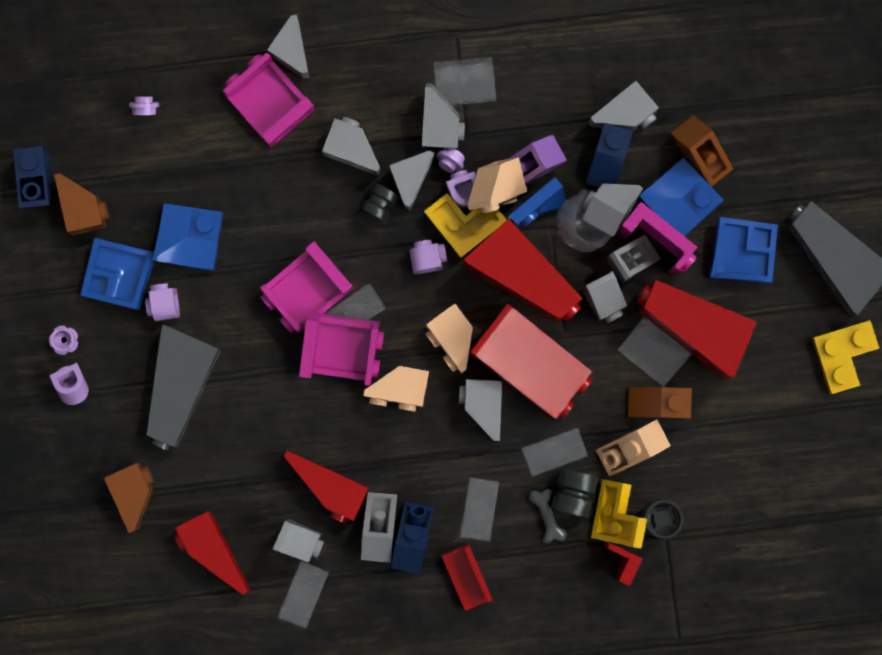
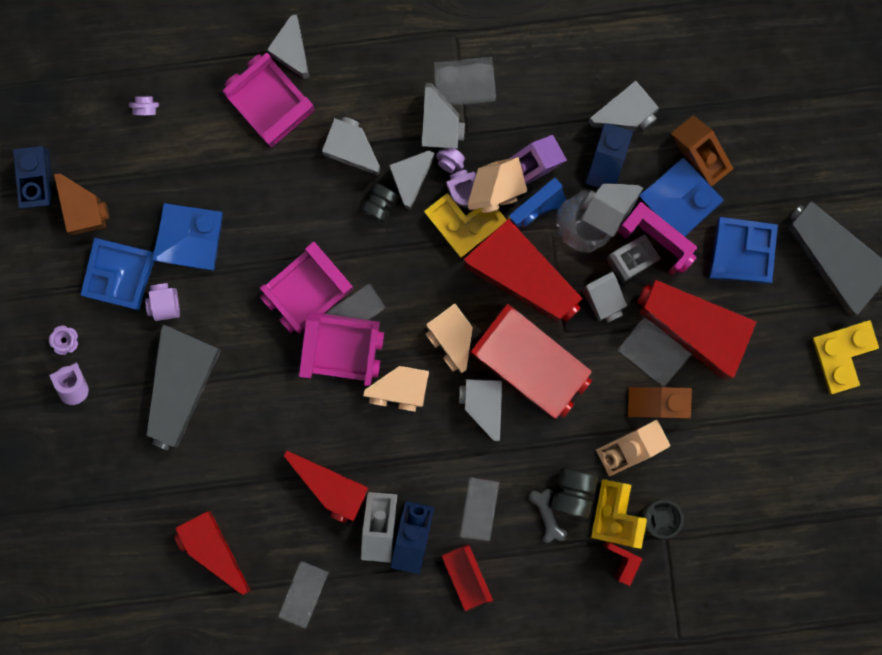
dark orange slope [104,463,154,533] -> none
light grey slope [273,519,324,562] -> none
lavender plate [409,240,447,274] -> none
clear plate [521,428,588,476] -> none

